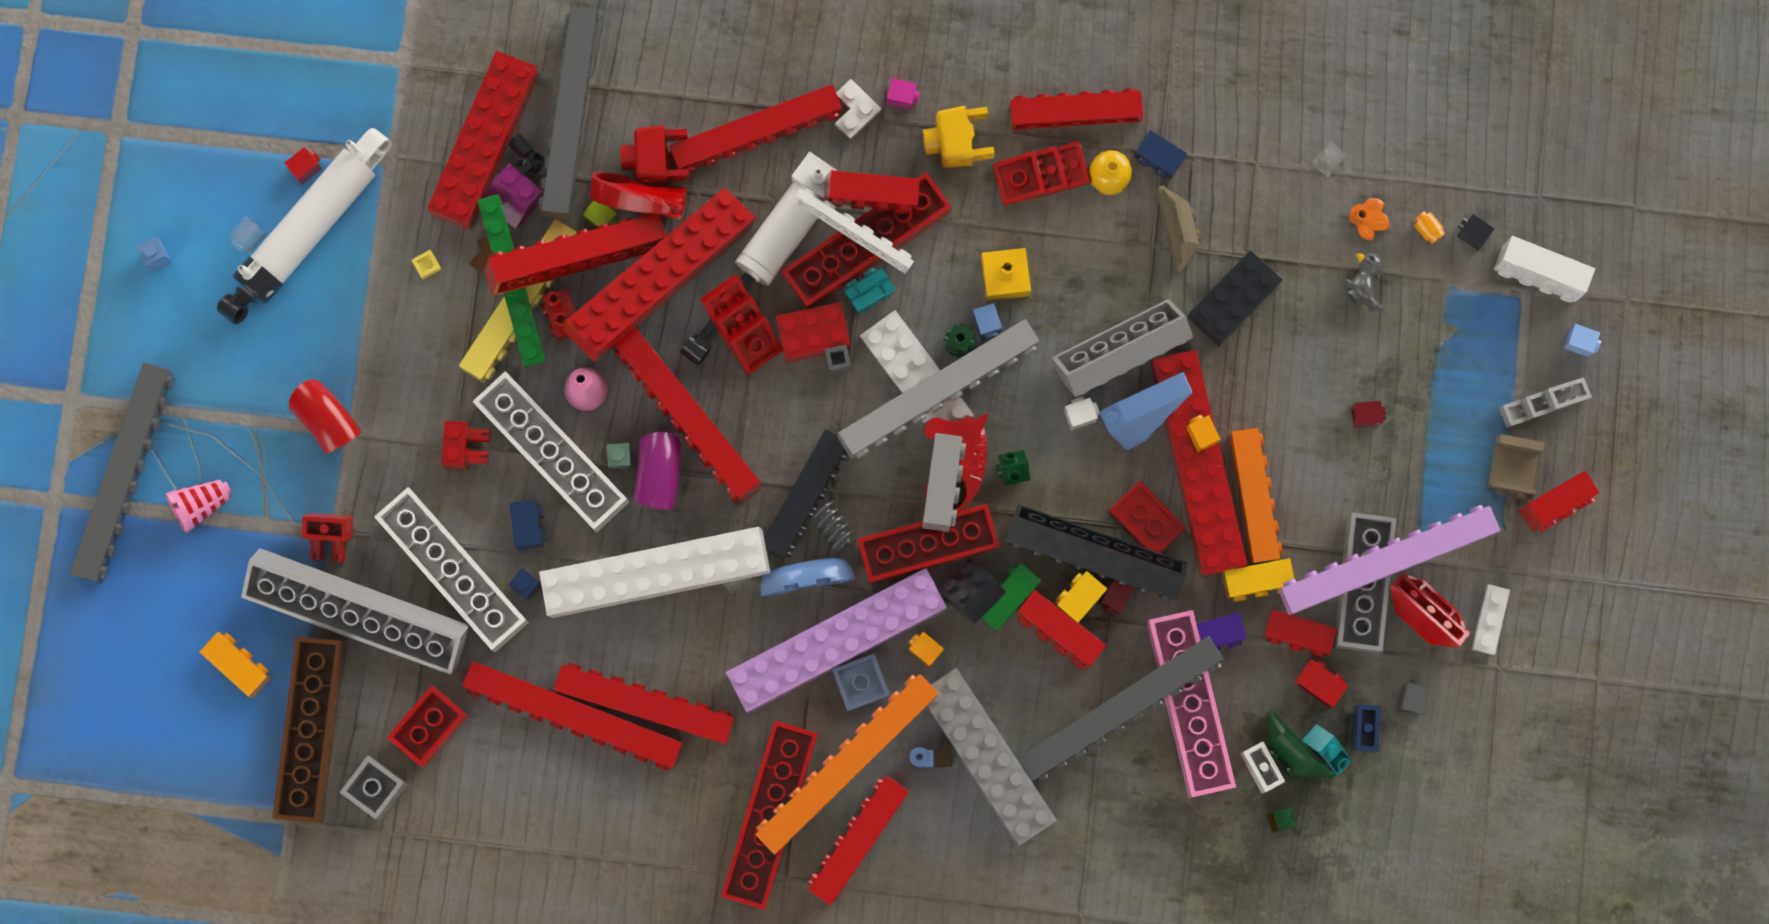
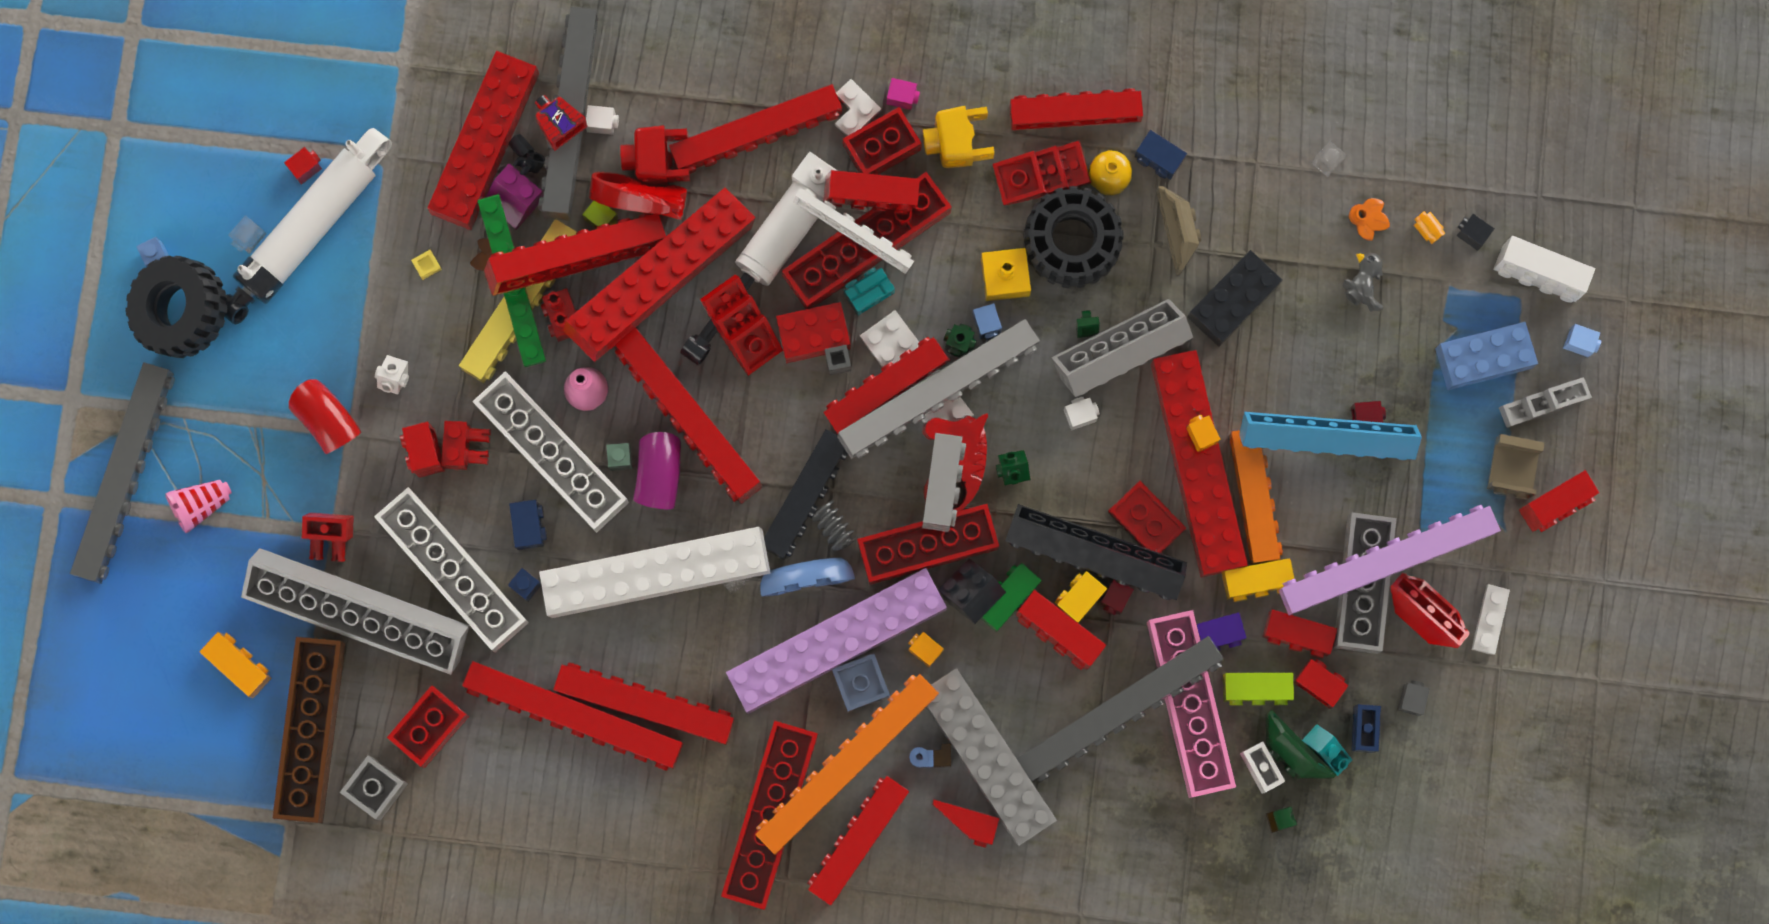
medium blue wedge [1100,372,1193,450] -> none
none -> black tyre [126,255,227,358]
none -> white brick [375,355,409,395]
none -> red brick [400,421,445,478]
none -> red torso [535,95,588,151]
none -> white brick [586,105,619,135]
none -> red brick [823,337,950,434]
none -> red brick [843,107,922,175]
none -> red slope [932,800,999,848]
none -> black tyre [1023,186,1124,288]
none -> dark green tile [1076,310,1100,338]
none -> lime brick [1223,673,1294,706]
none -> dark azure brick [1239,412,1422,460]
none -> medium blue brick [1435,322,1538,390]

